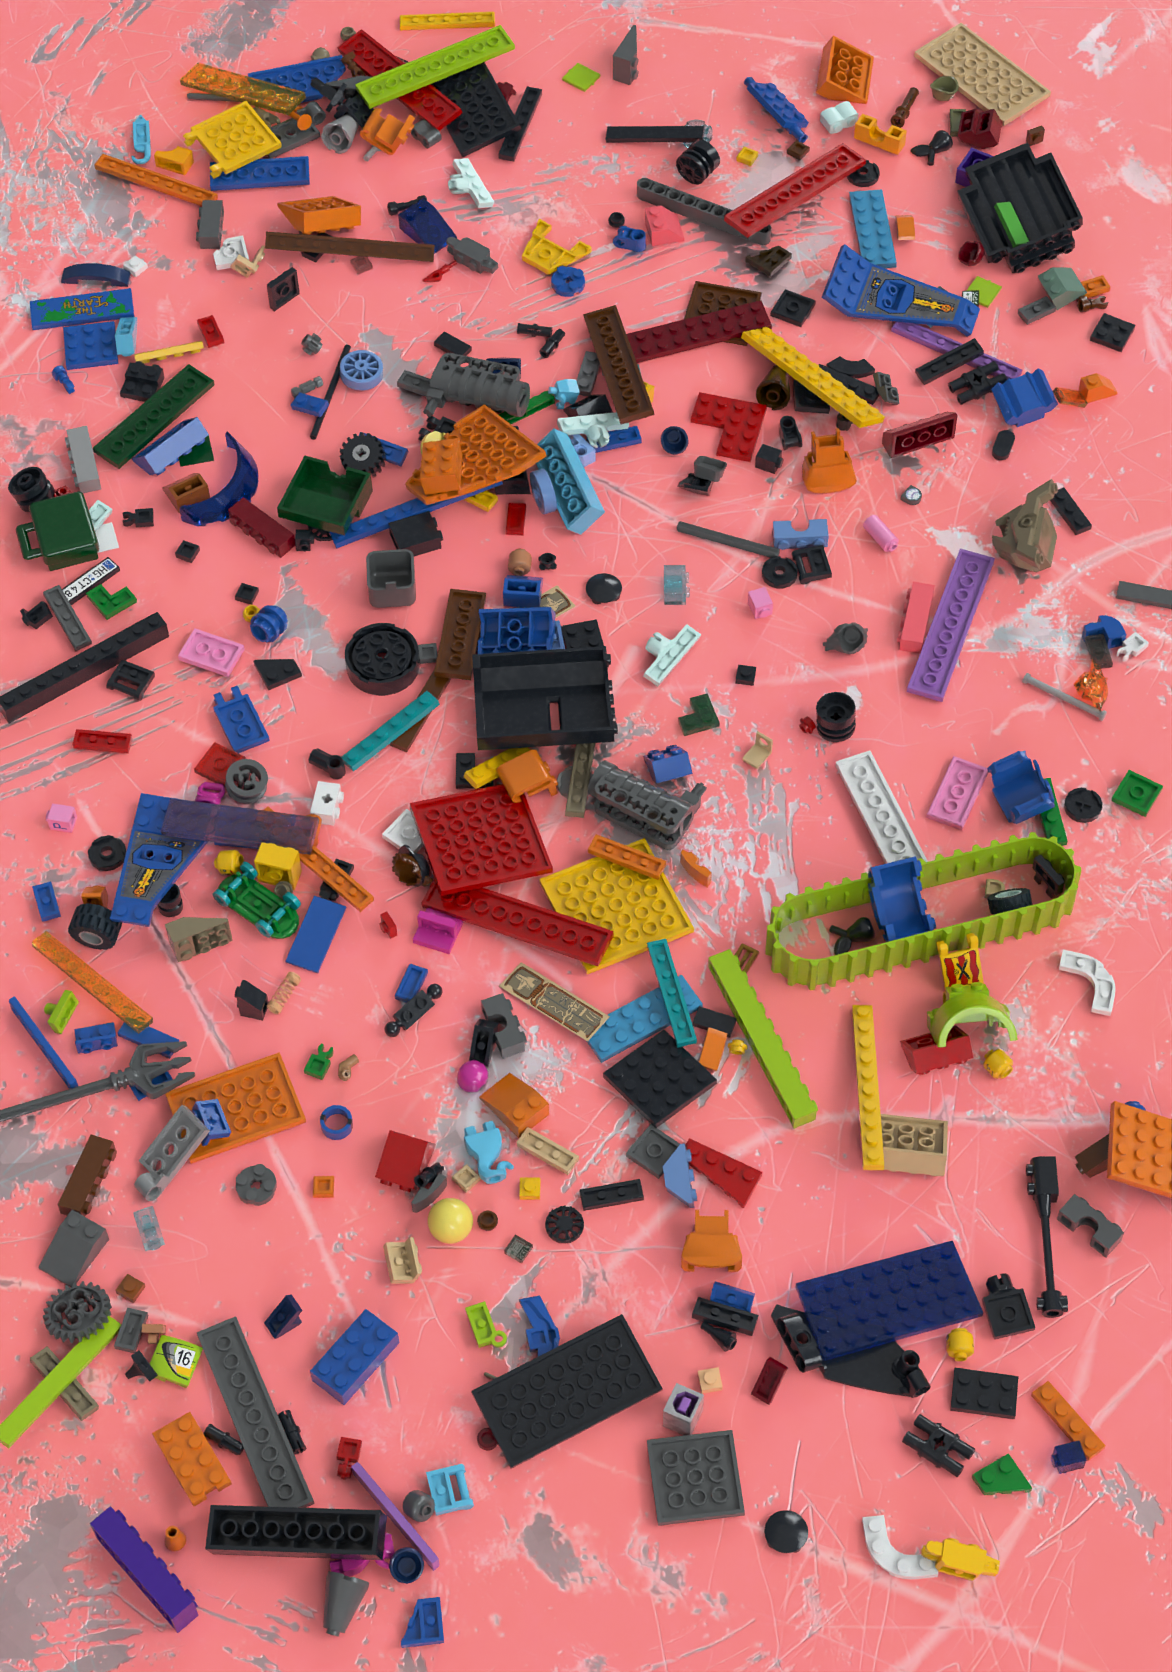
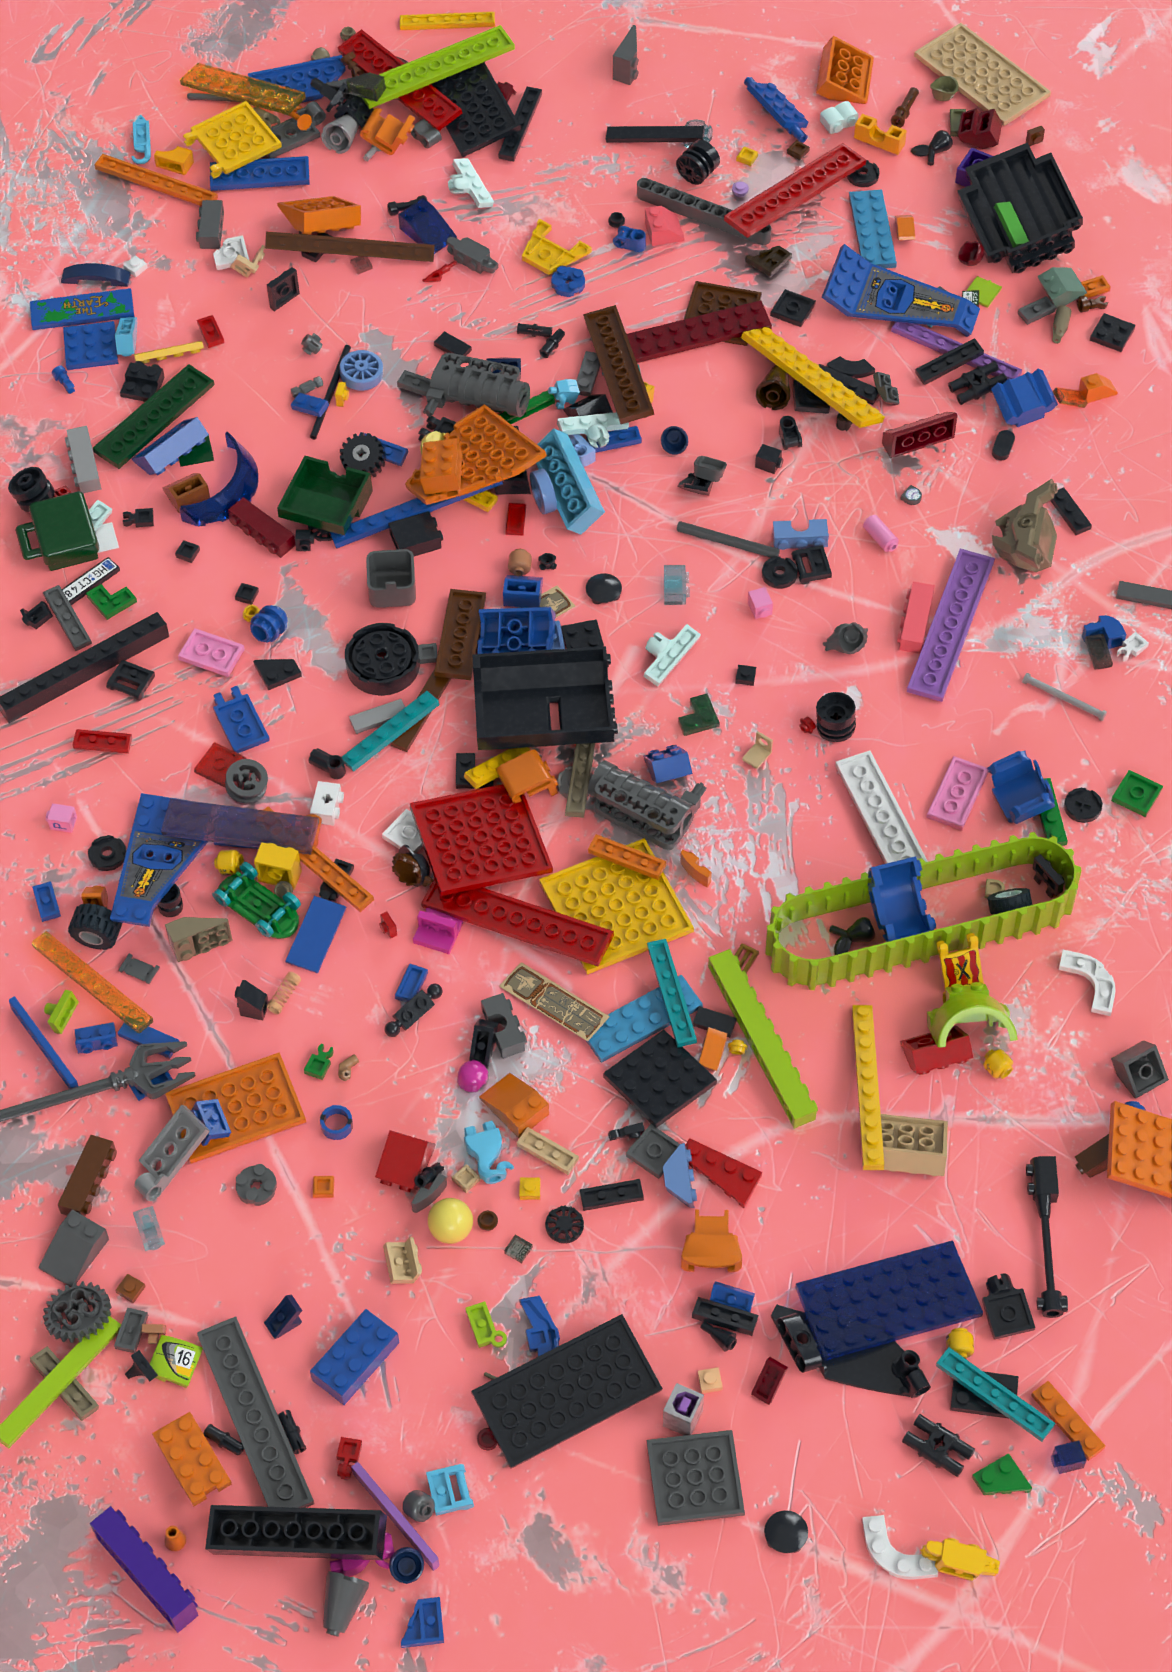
dark pink piece [195,782,225,808] -> none
lime piece [562,63,601,92] -> none
red plate [691,392,767,462] -> none
orange piece [802,428,857,493] -> none
dark grey arch [1057,1194,1124,1258] -> none
clear orange hair [1074,659,1108,712] -> none
none -> dark grey piece [118,953,160,984]
none -> yellow plate [335,382,349,407]
none -> clear smoke slope [346,72,386,102]
none -> light grey tile [349,699,405,734]
none -> black plate [608,1122,645,1141]
none -> lavender plate [732,182,749,197]
none -> teal plate [936,1347,1055,1442]
none -> dark tan piece [1052,306,1072,344]
none -> dark grey slope [1111,1040,1169,1098]

